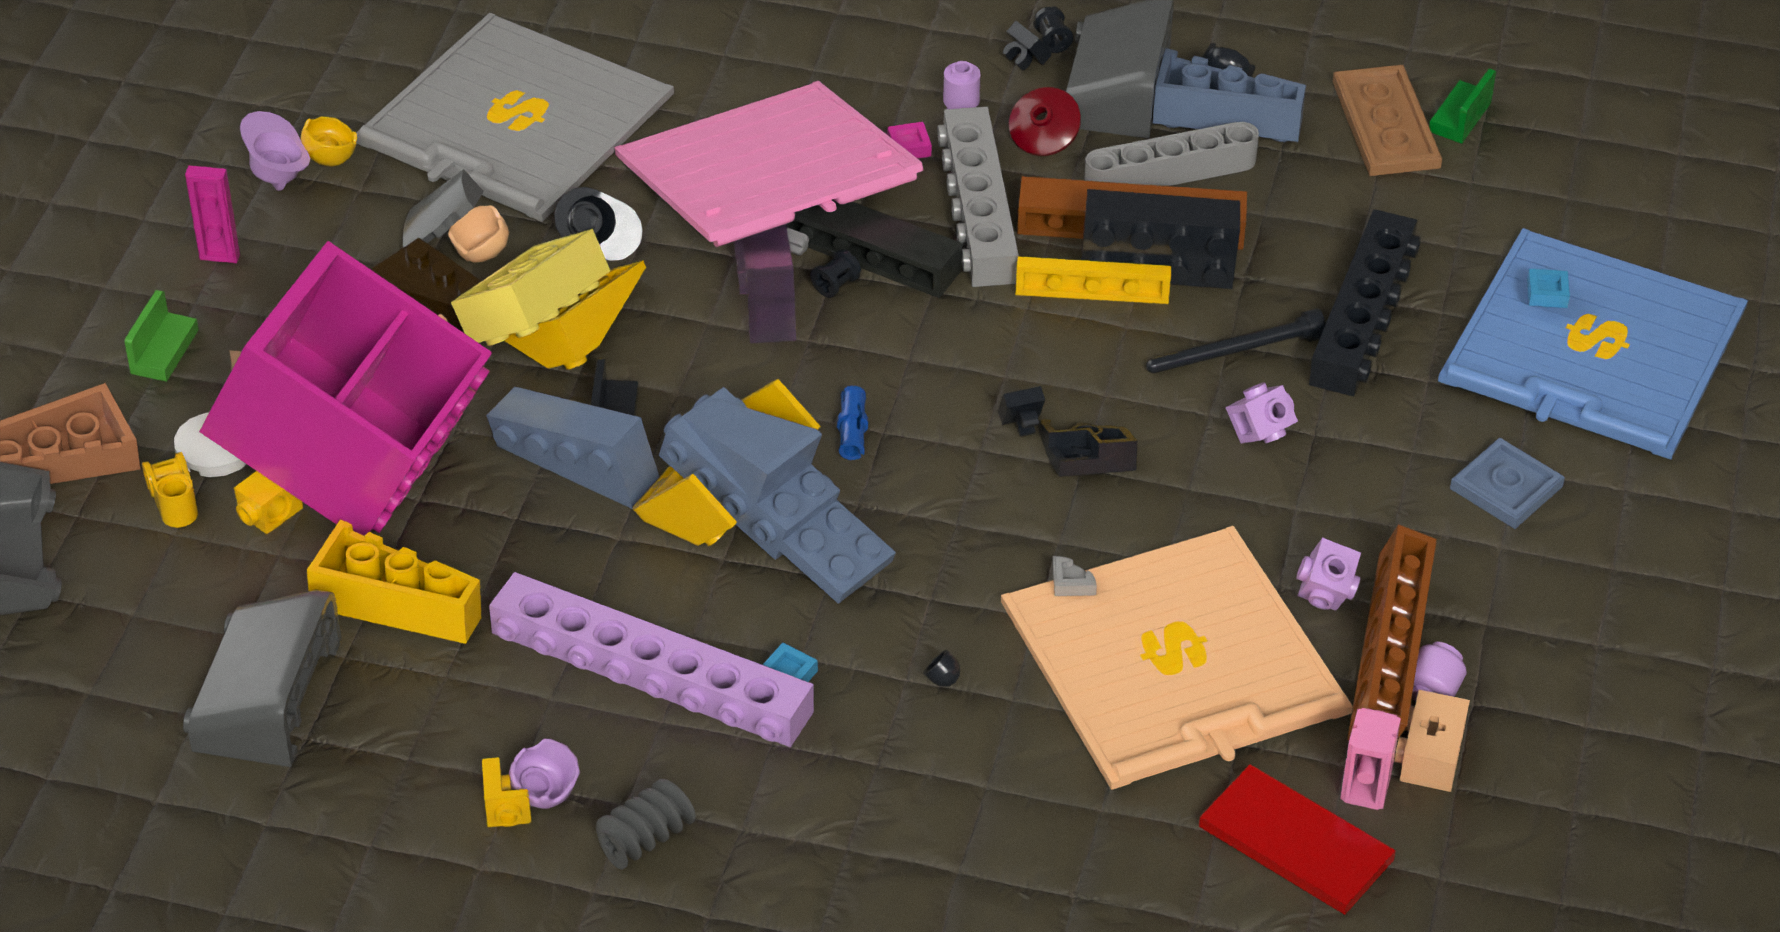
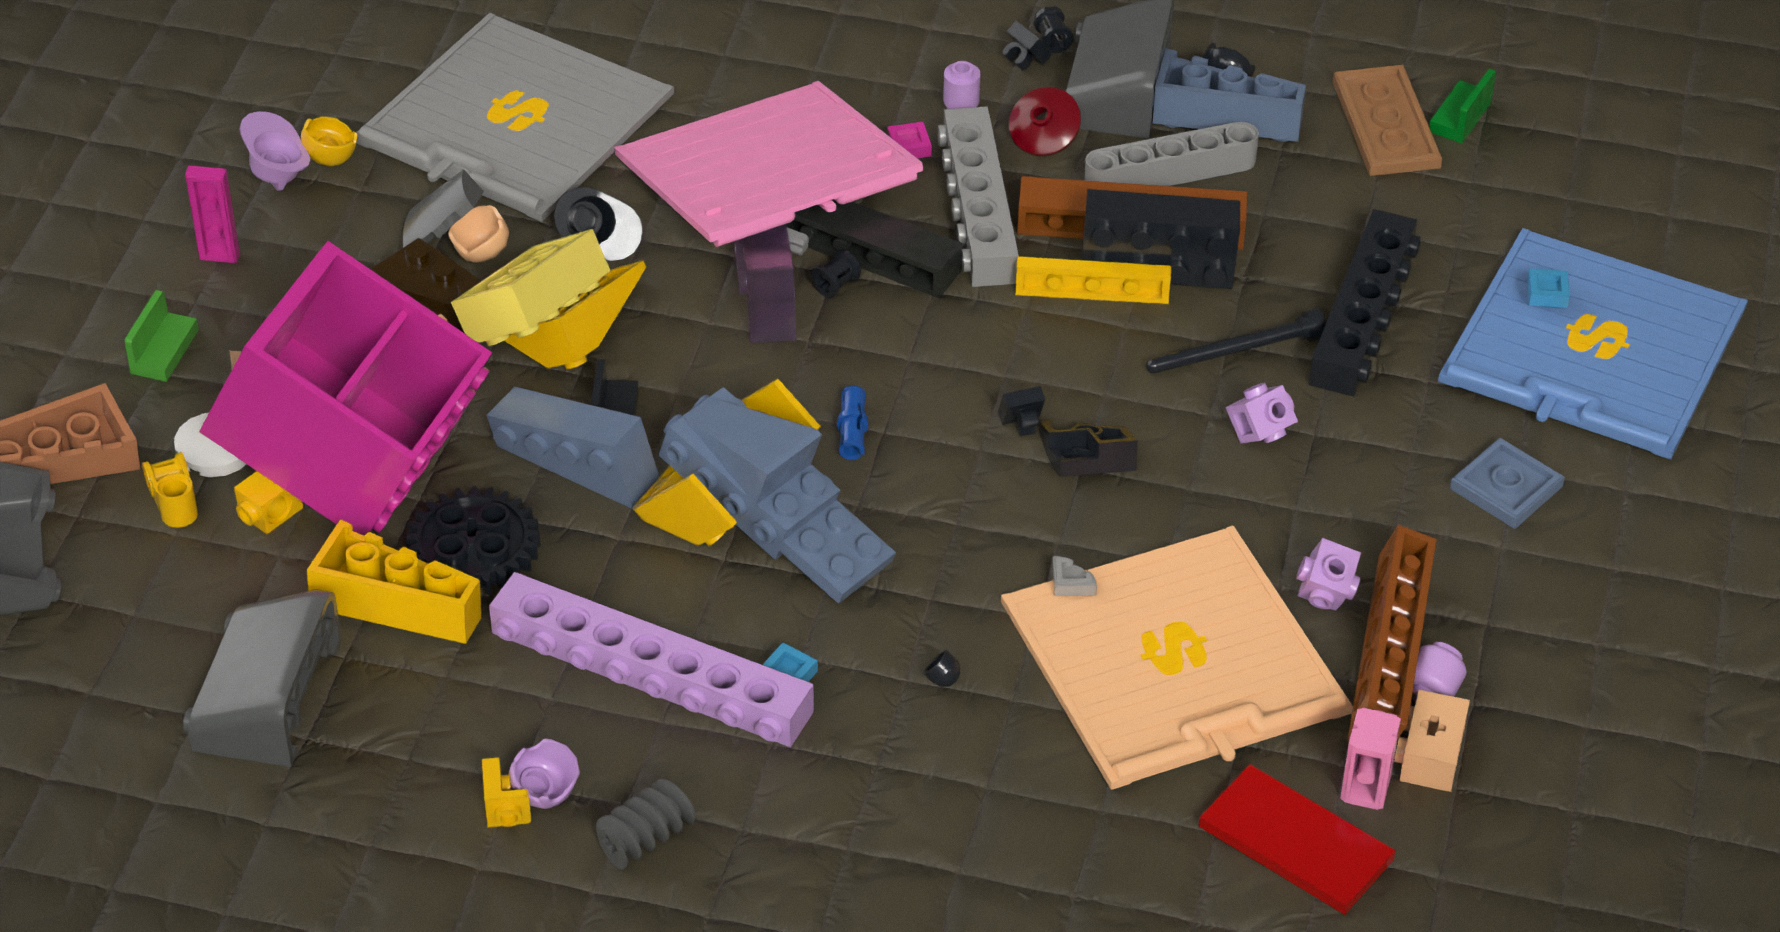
none -> black gear [405,486,541,595]

